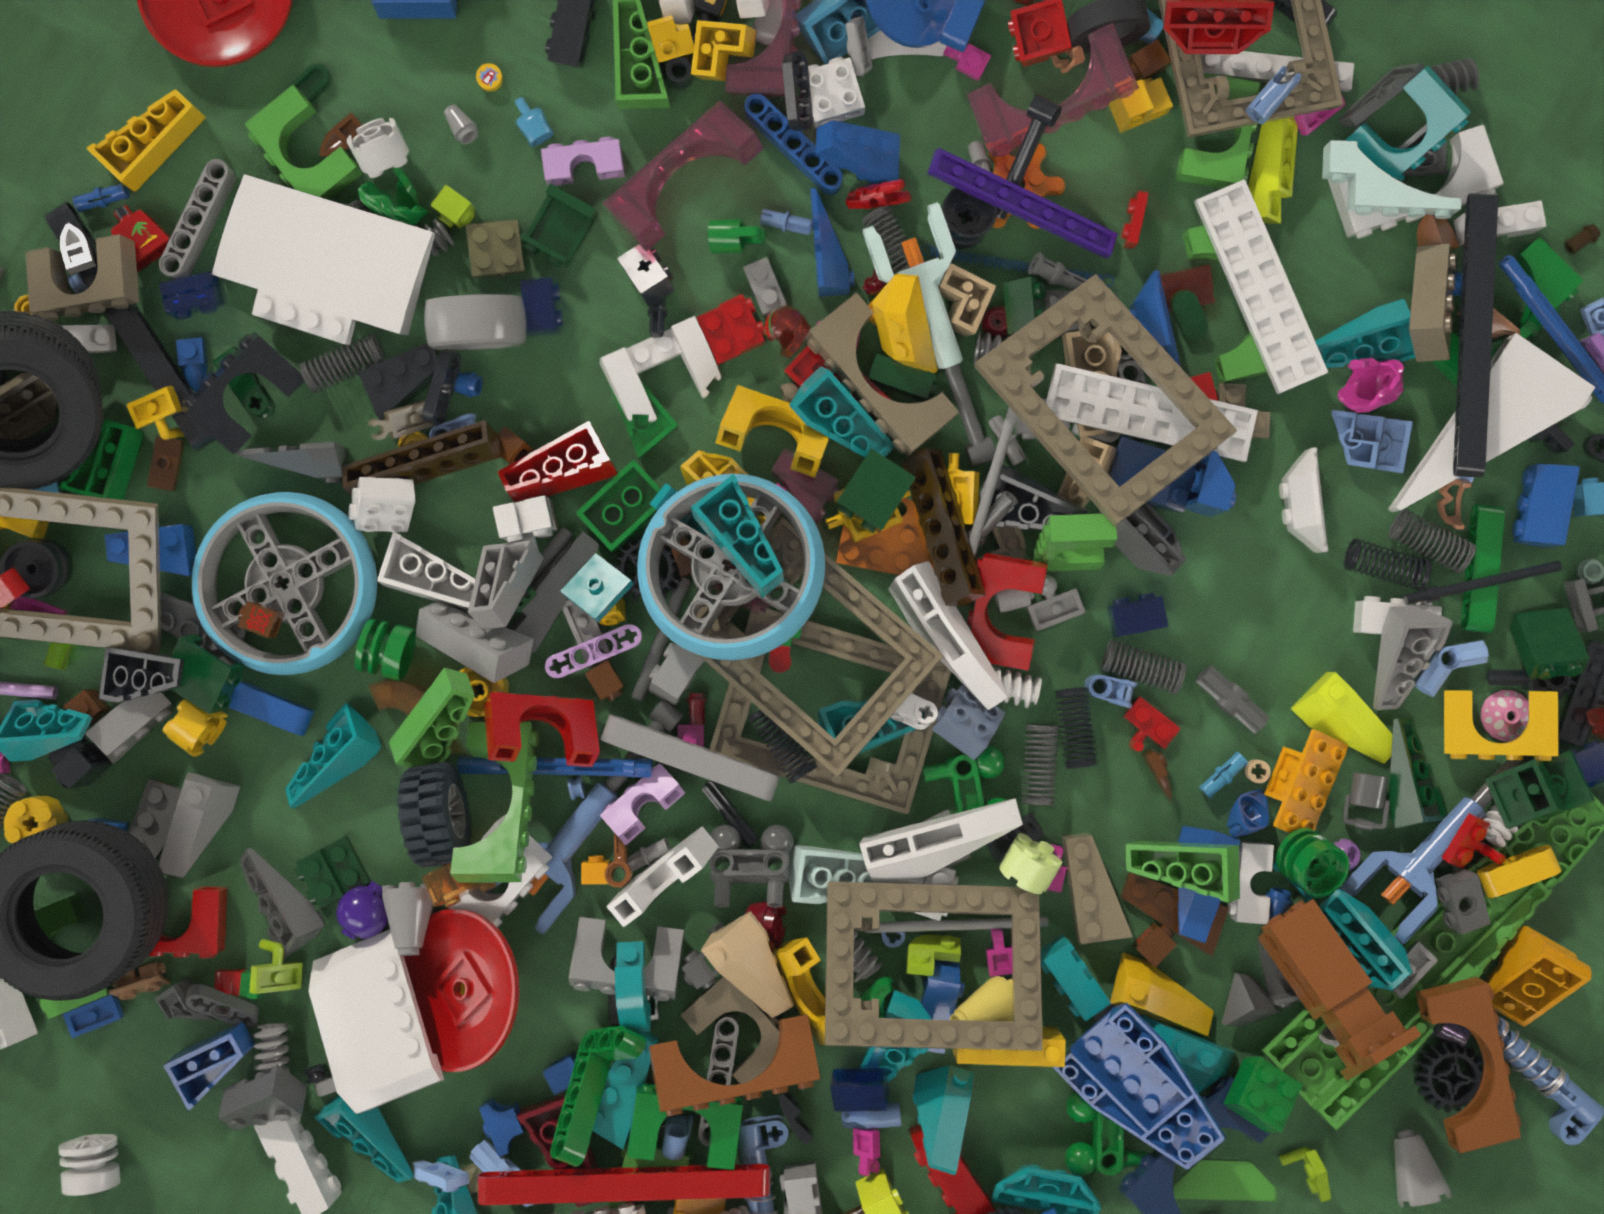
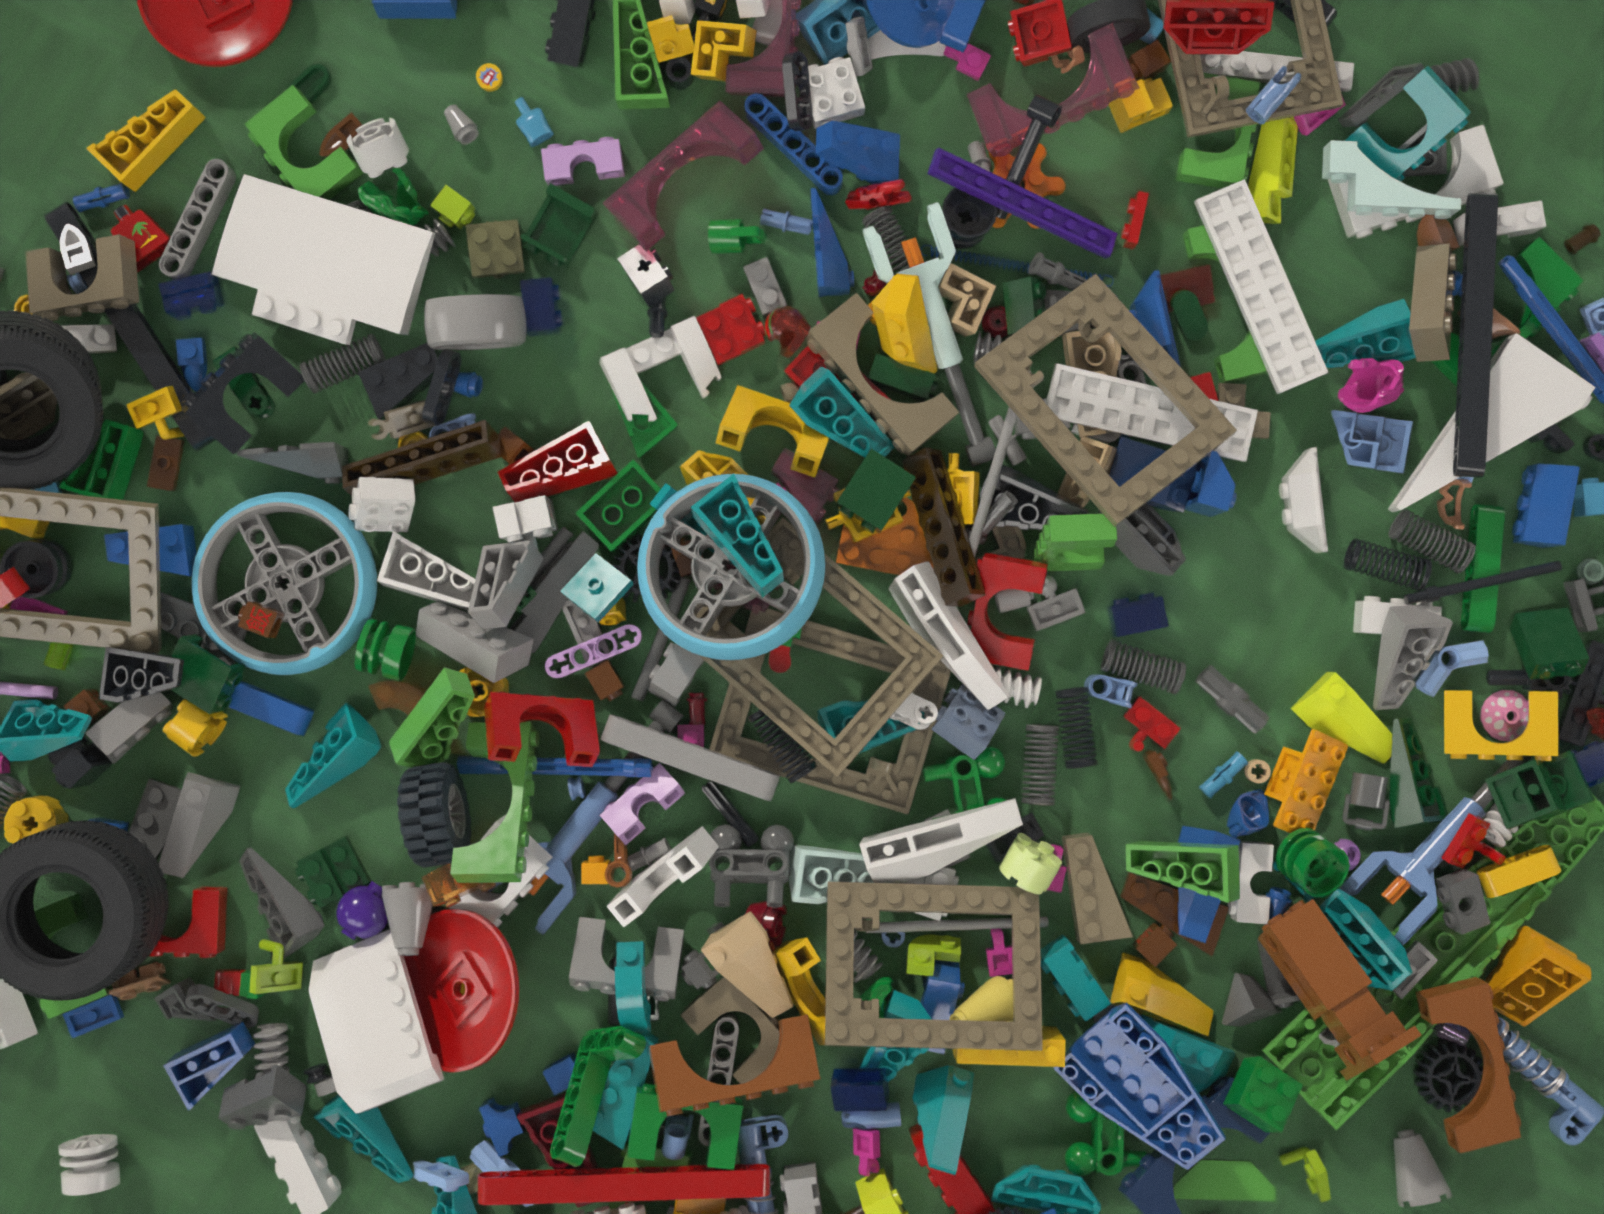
black slope [779,1092,813,1145] -> none

